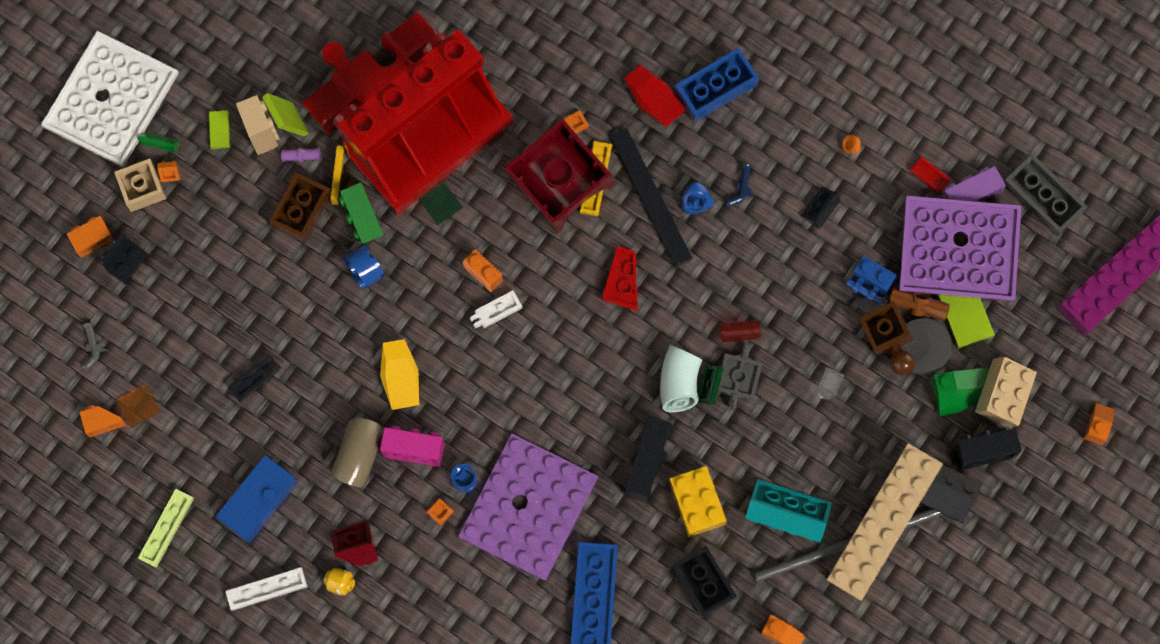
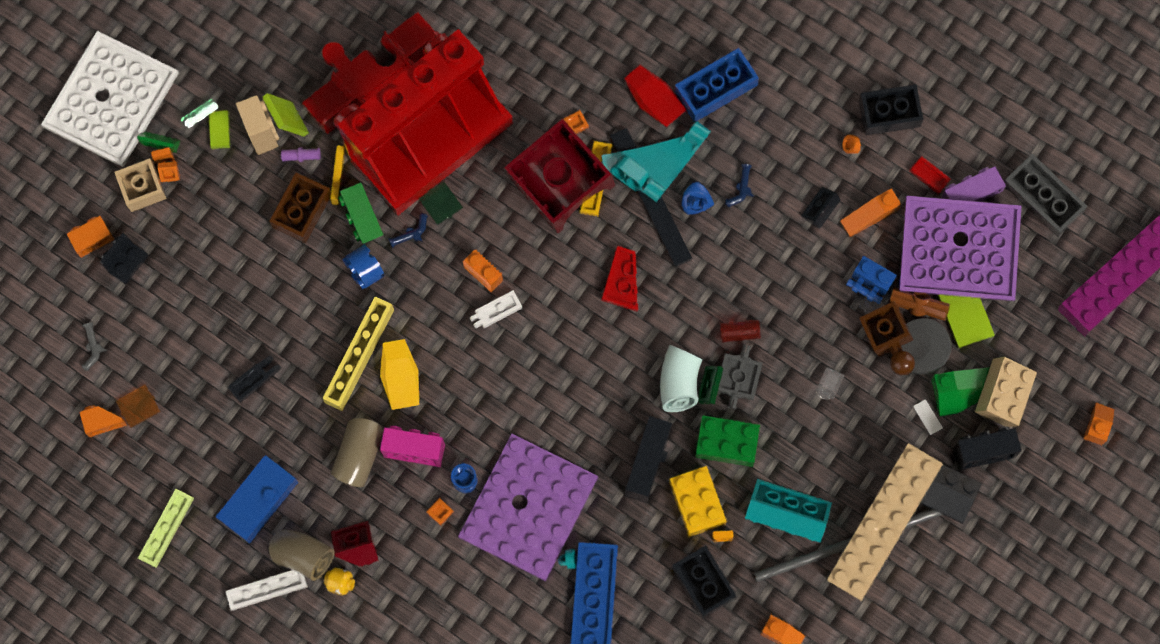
none -> orange tile [151,147,174,164]
none -> clear green tile [181,99,219,129]
none -> dark tan brick [269,529,335,581]
none -> light yellow brick [322,297,394,411]
none -> dark blue piece [388,213,428,249]
none -> teal tile [558,549,577,569]
none -> teal panel [601,121,711,202]
none -> green brick [696,415,760,467]
none -> light orange tile [712,530,733,542]
none -> orange slope [840,188,901,237]
none -> black brick [858,84,924,136]
none -> white sticker [913,400,943,435]

